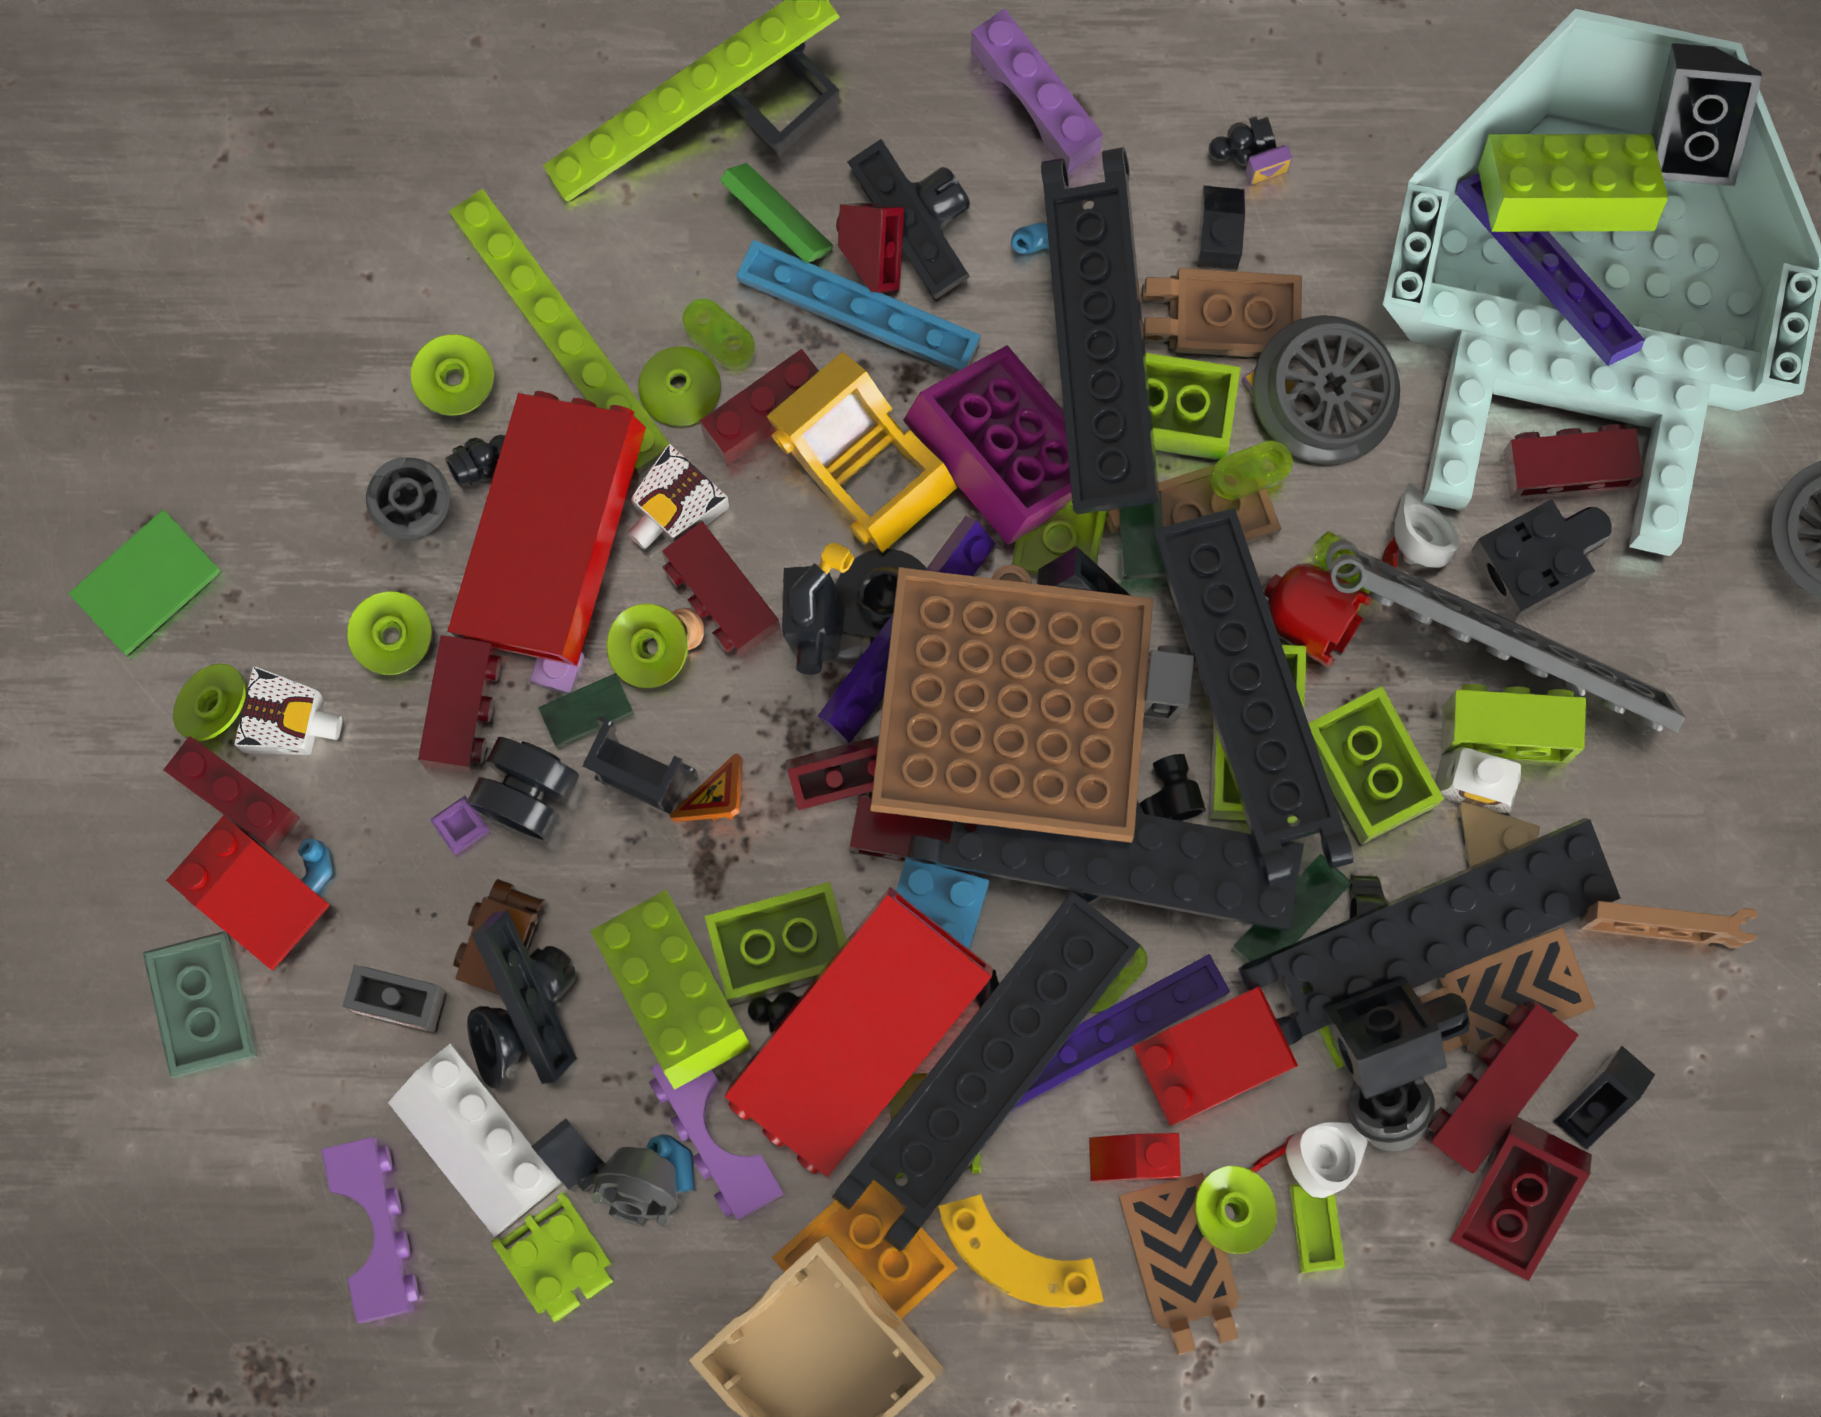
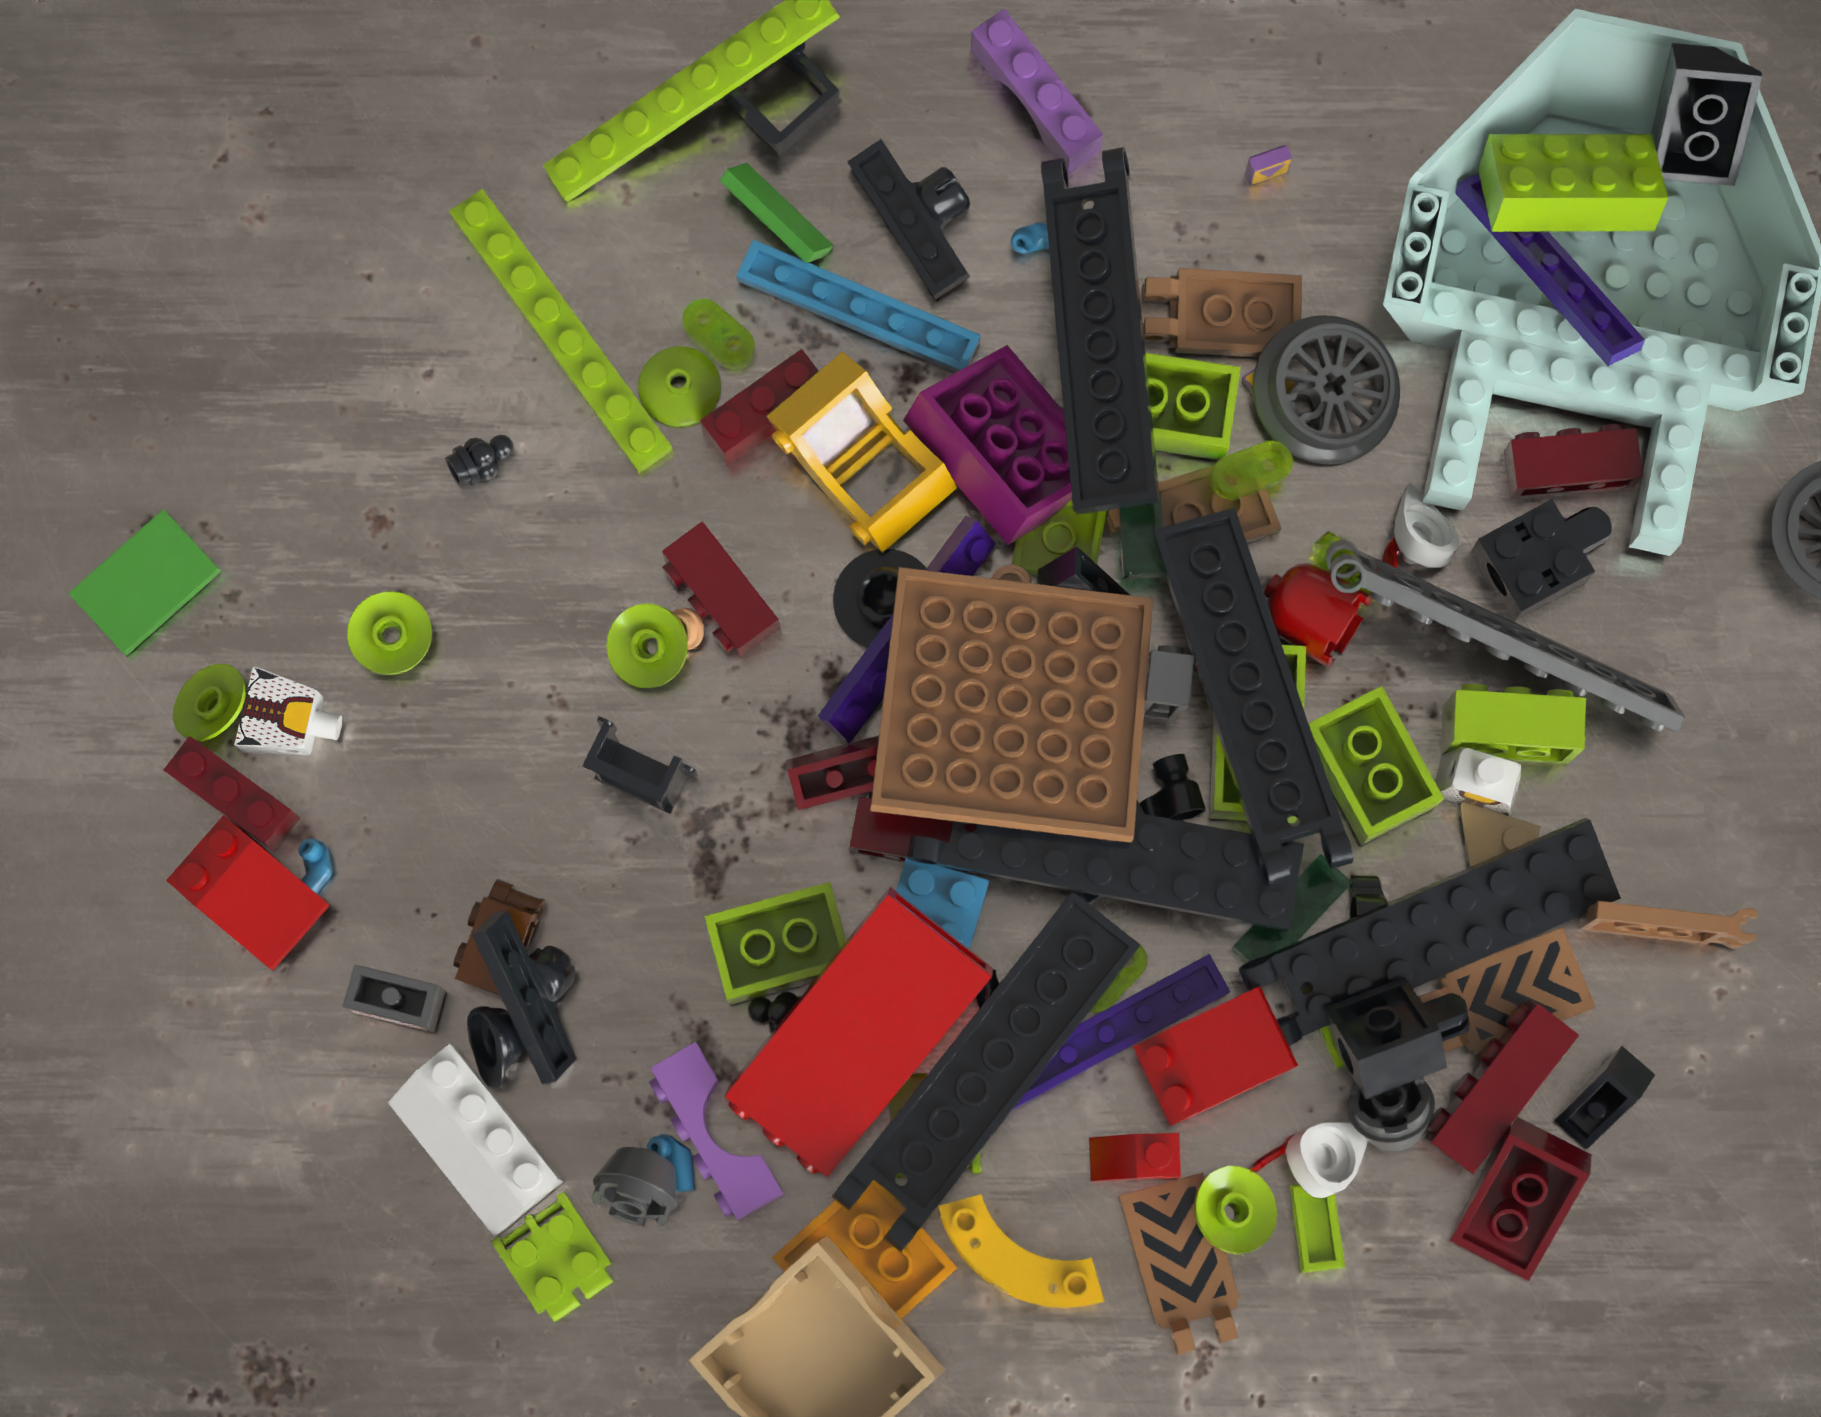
sand green tile [143,931,257,1078] -> none
medium lavender arch [321,1137,419,1323] -> none
dark grey cone [366,457,450,539] -> none
lime dish [410,334,494,416] -> none
dark red brick [418,635,501,774] -> none
medium lavender tile [430,795,491,856] -> none
red brick [447,391,646,666] -> none
black wheel [466,737,580,842] -> none
lavender plate [530,653,584,696] -> none
black slope [531,1118,606,1192] -> none
clear green tile [538,673,634,748] -> none
lime brick [590,890,751,1089] -> none
torso [627,444,730,550] -> none
piece [670,754,743,822] -> none
black torso [782,543,874,675] -> none
dark red slope [836,203,904,293] -> none
black slope [1197,186,1245,270] -> none
black piece [1209,116,1277,166] -> none

